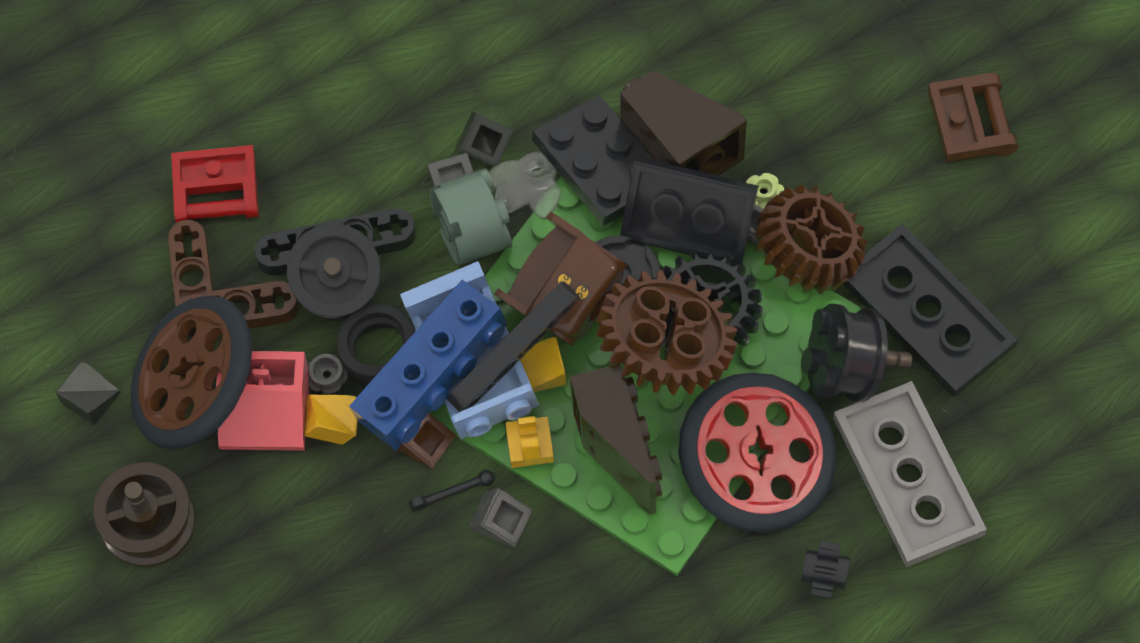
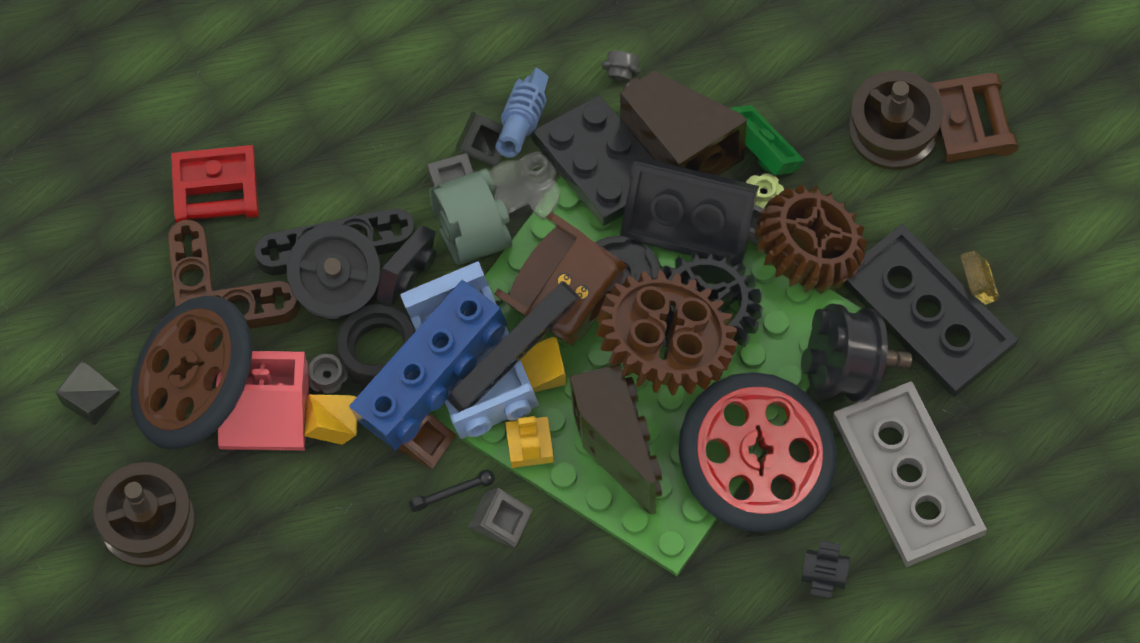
none -> black plate [376,225,437,306]
none -> medium blue hinge [496,68,549,158]
none -> dark grey plate [601,51,641,82]
none -> green plate [730,105,805,176]
none -> dark brown wheel [849,70,943,170]
none -> clear yellow tile [960,250,999,305]

